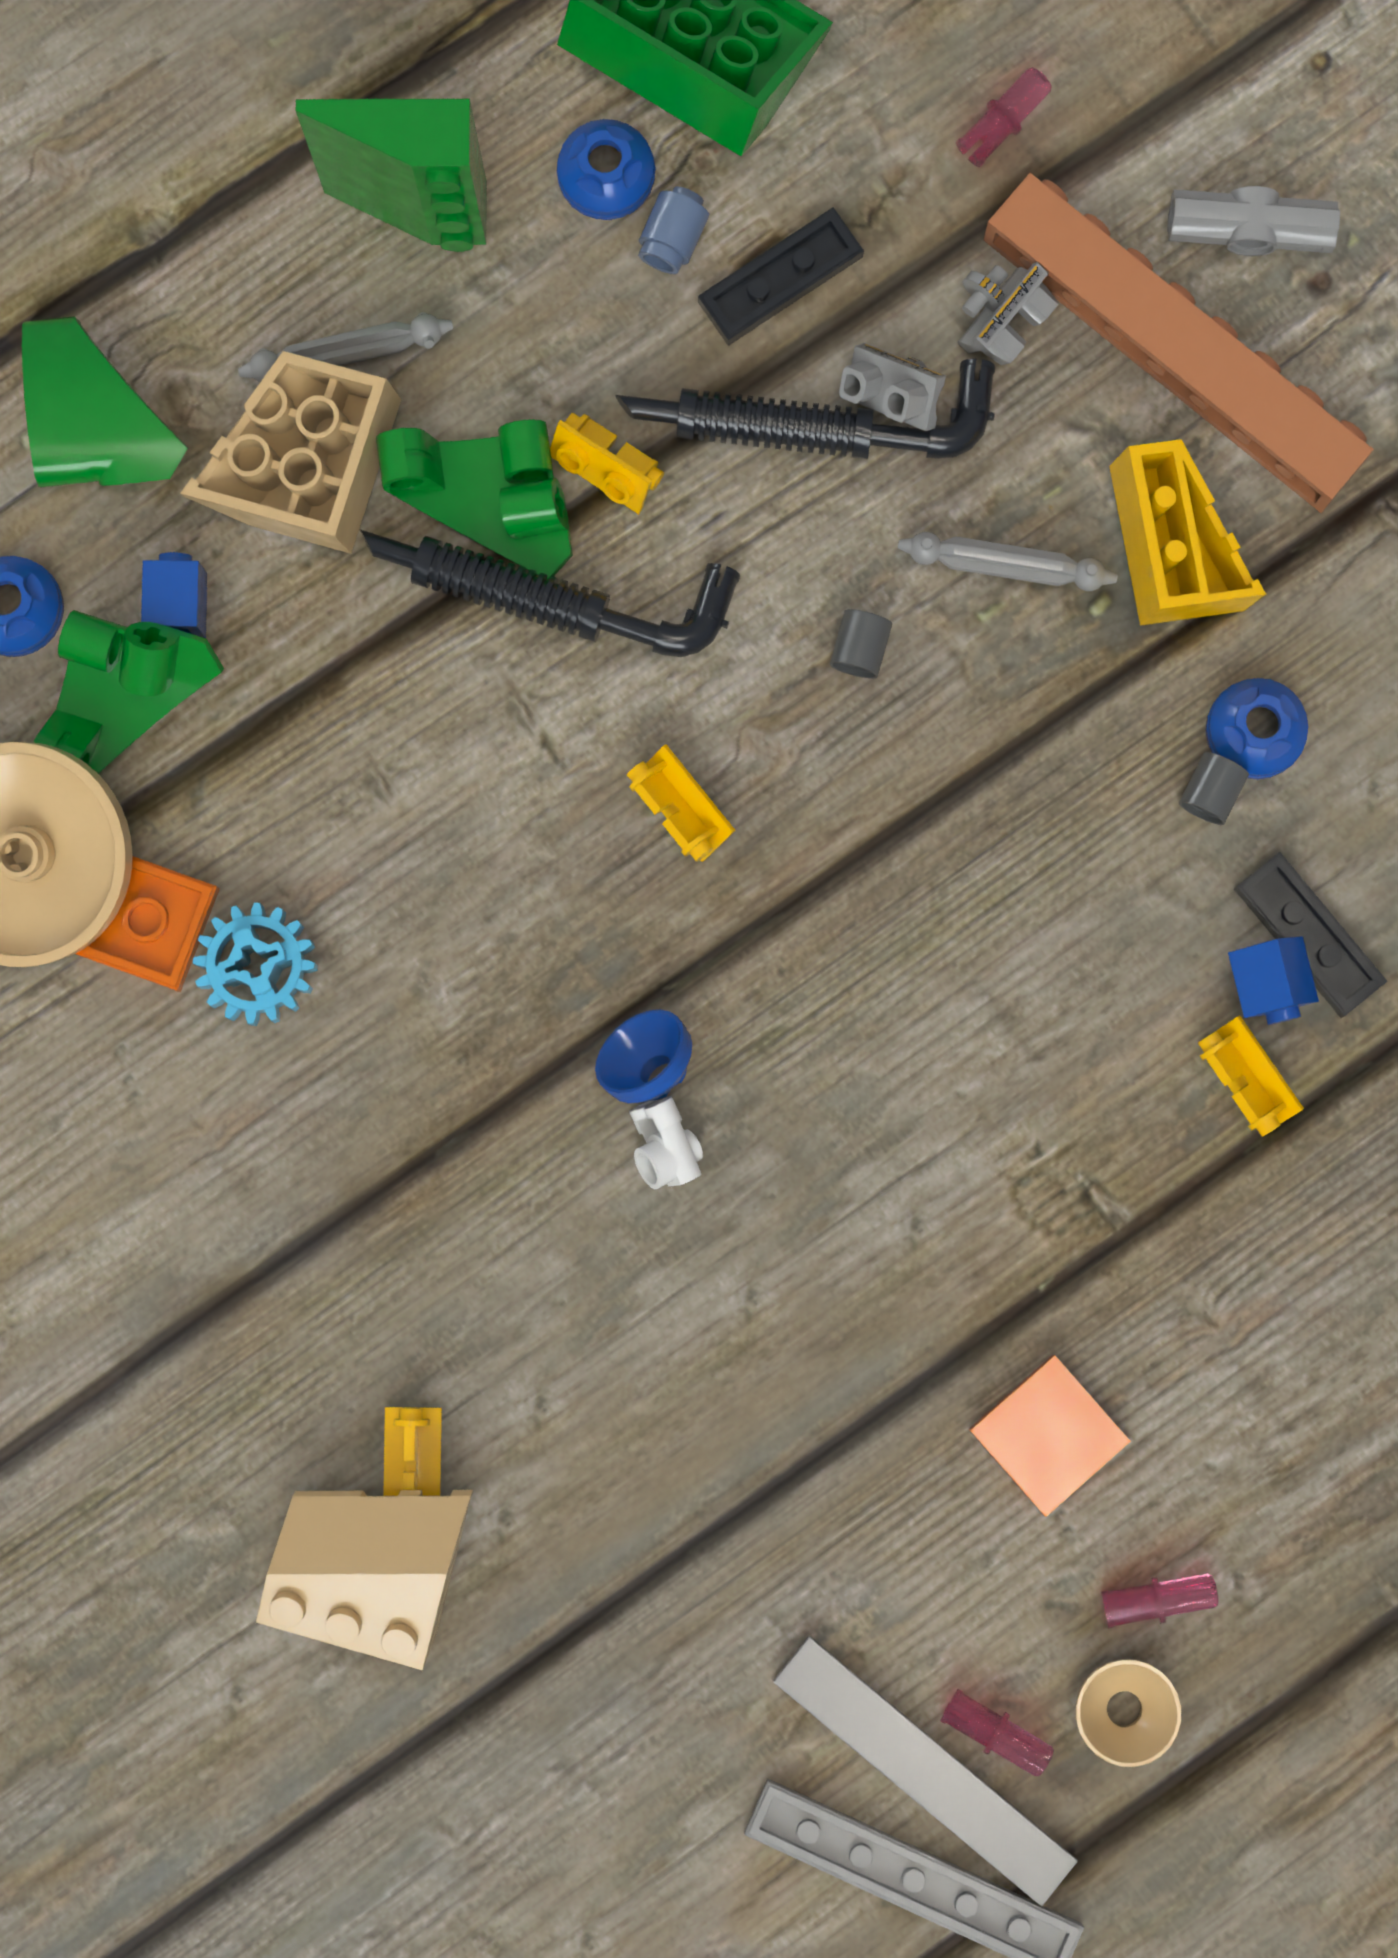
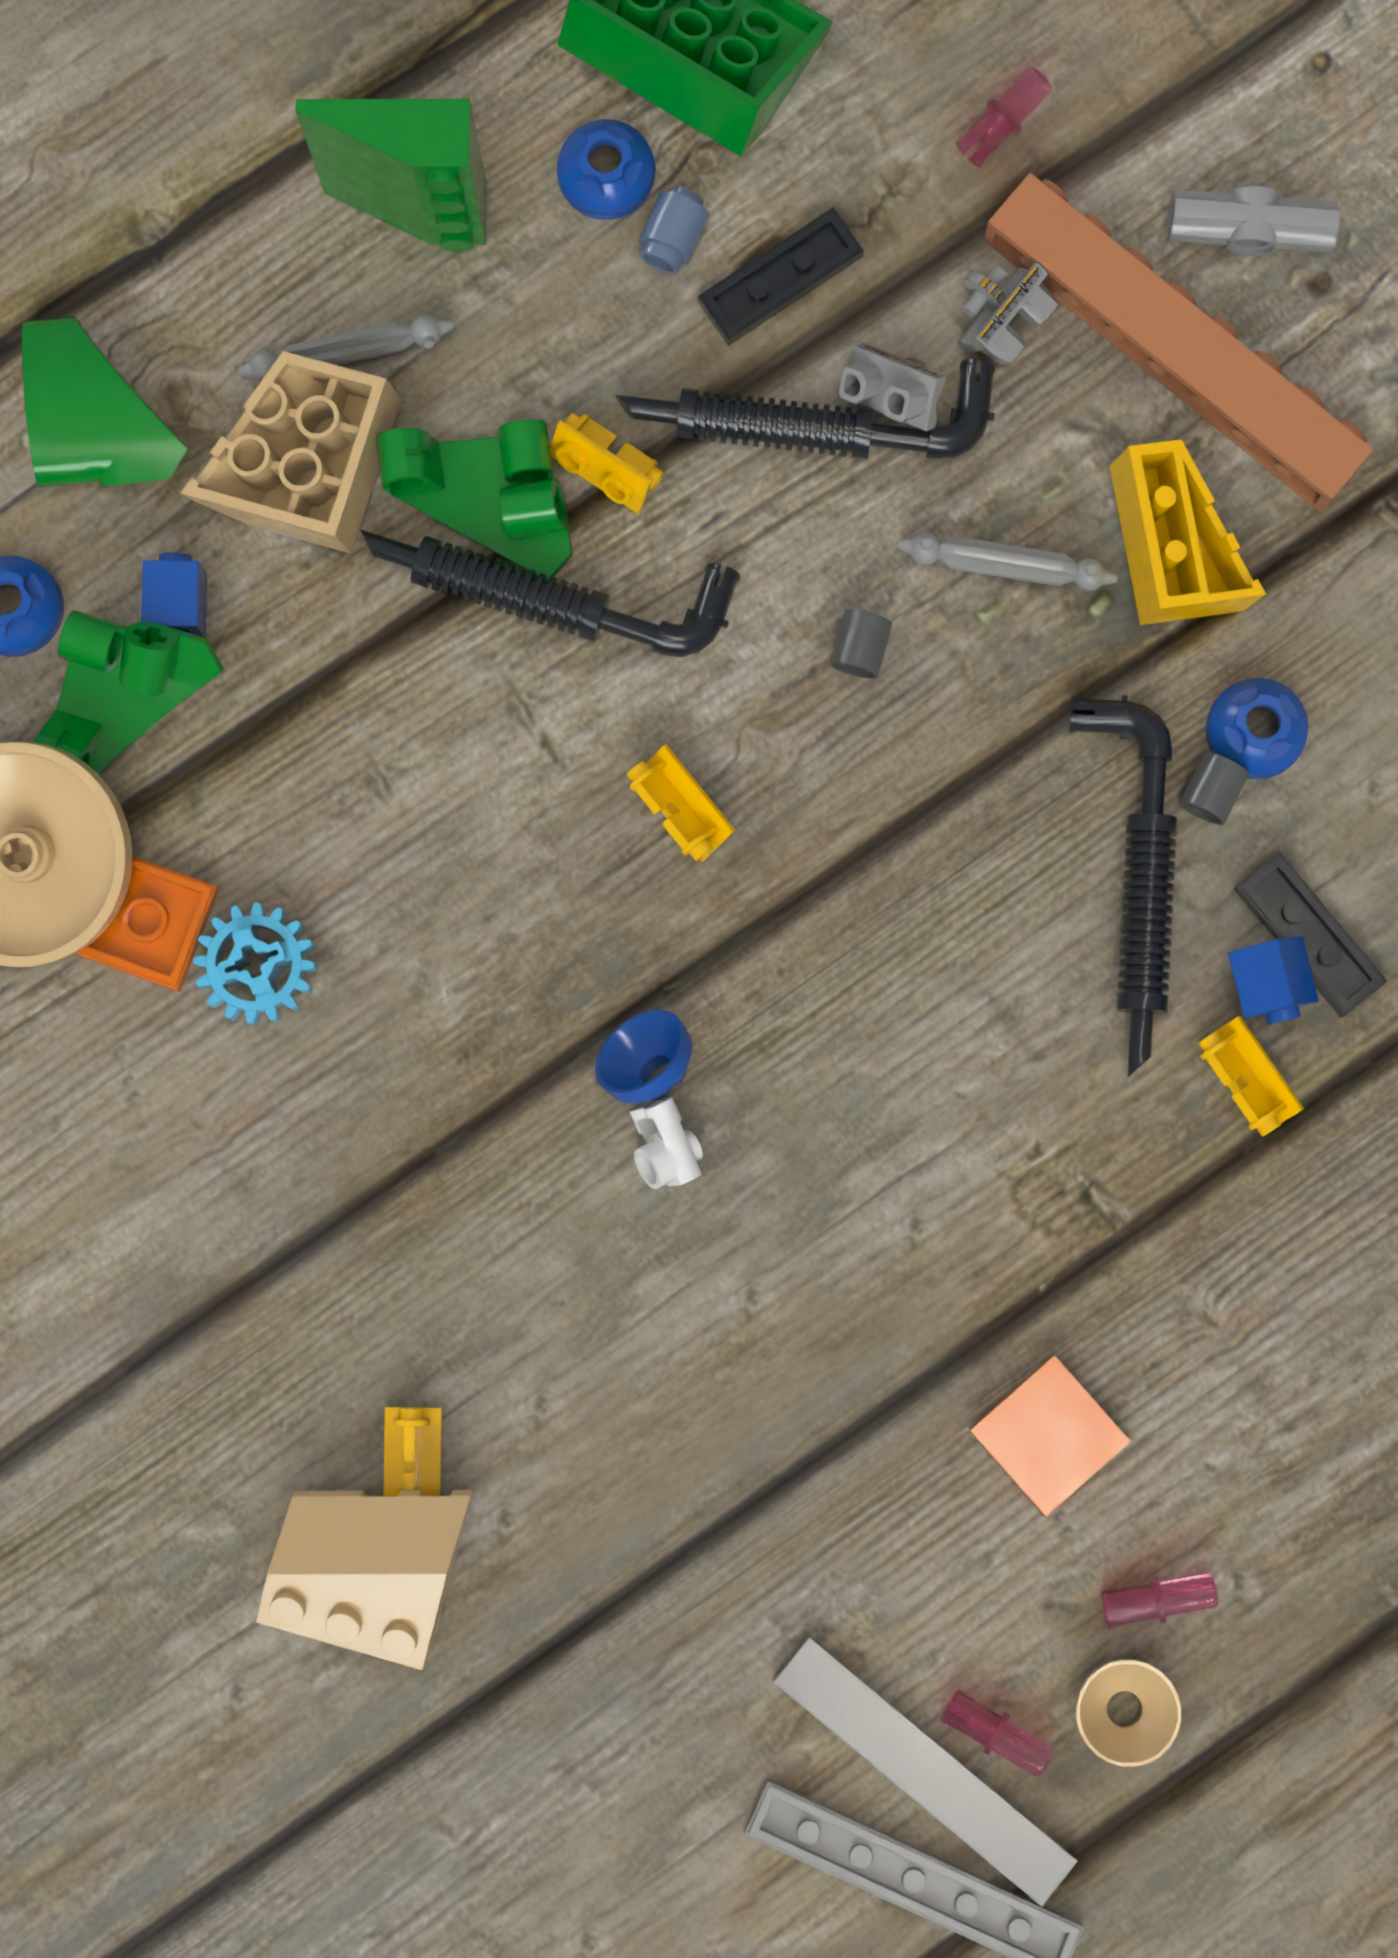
none -> black piece [1070,695,1177,1078]

